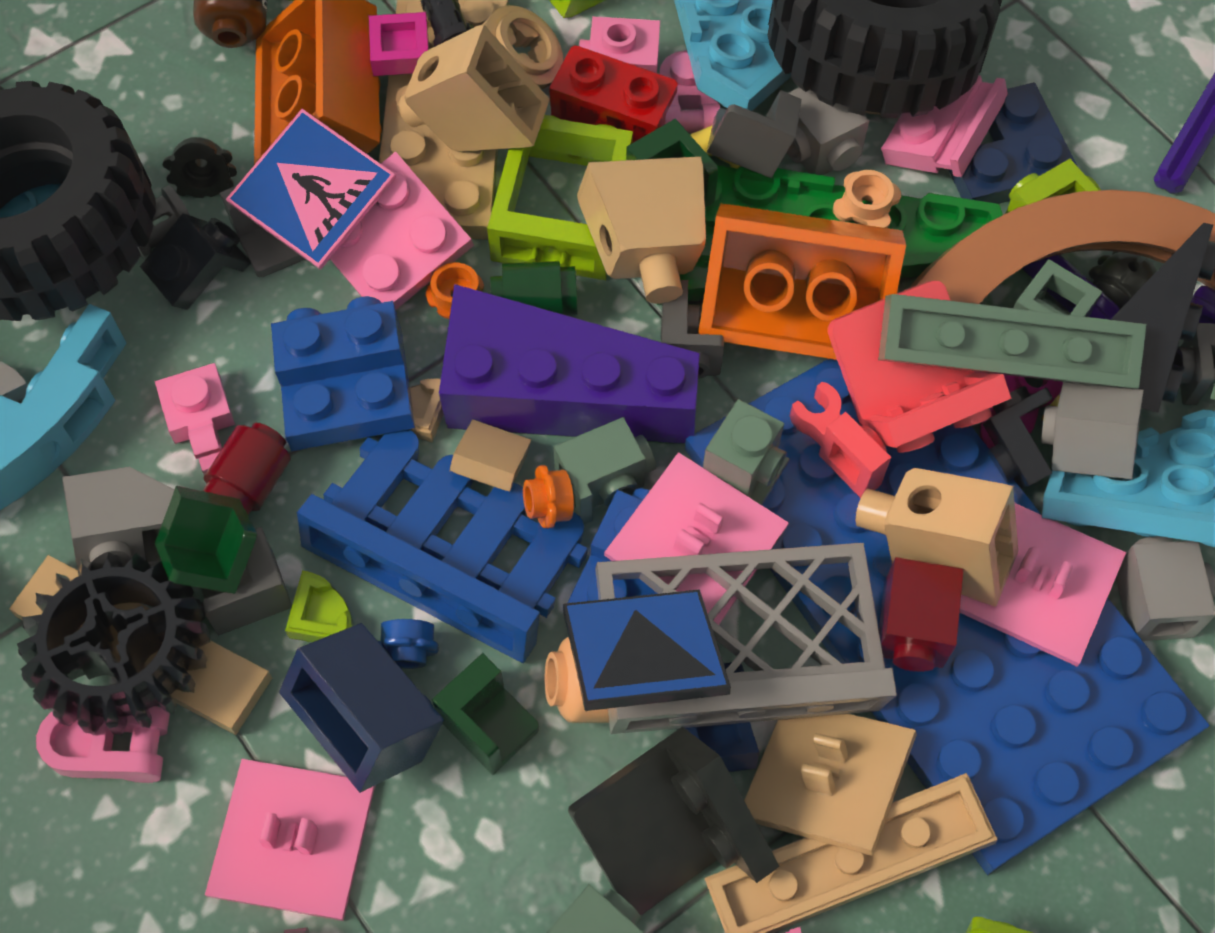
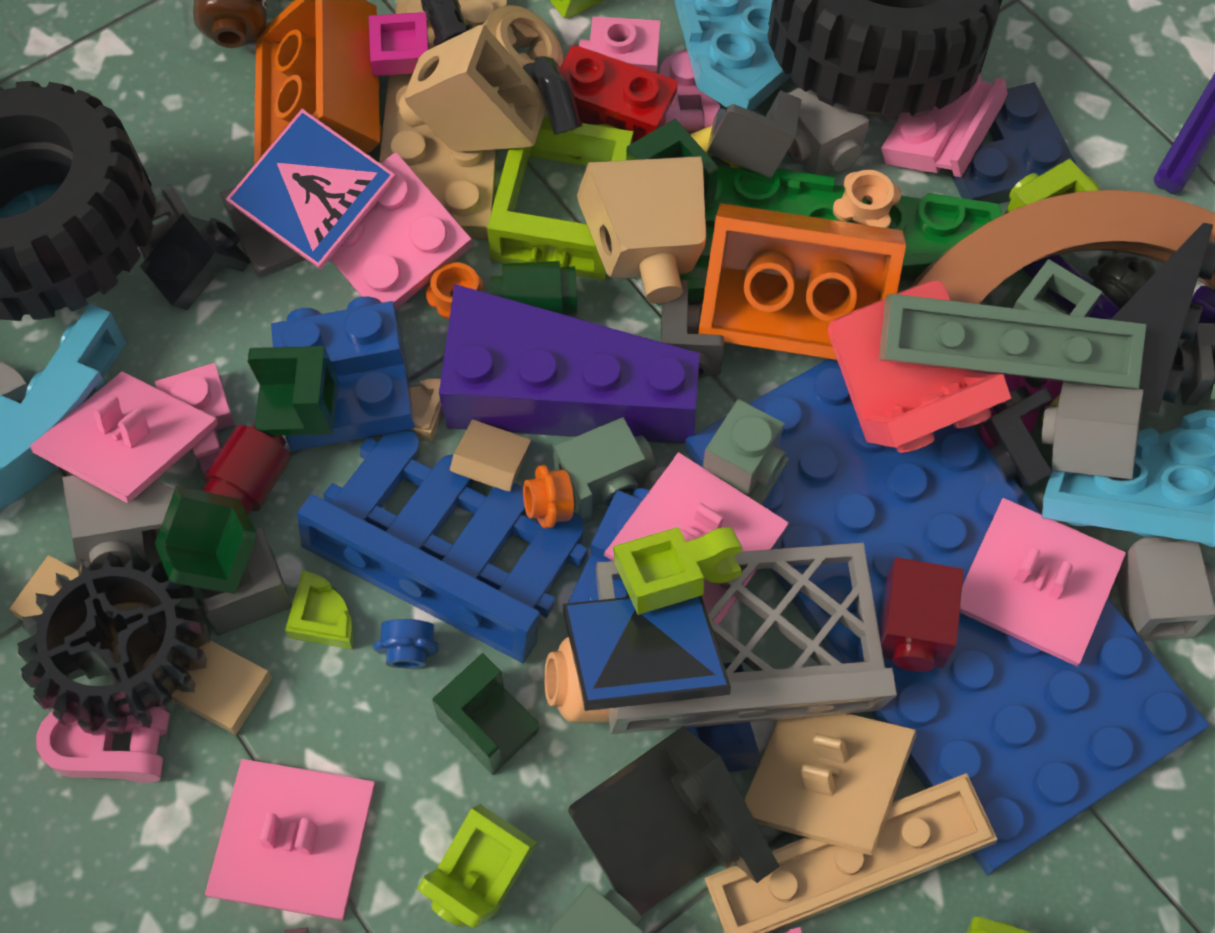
pearl dark grey animal [162,137,237,198] -> none
dark blue brick [279,623,444,793] -> none
coral plate [790,382,891,498] -> none
tan torso [856,468,1019,607] -> none
none -> bright pink piece [30,372,218,504]
none -> dark green panel [247,346,339,436]
none -> lime bracket [417,804,538,928]
none -> black arm [522,56,582,135]
none -> lime plate [613,527,742,615]

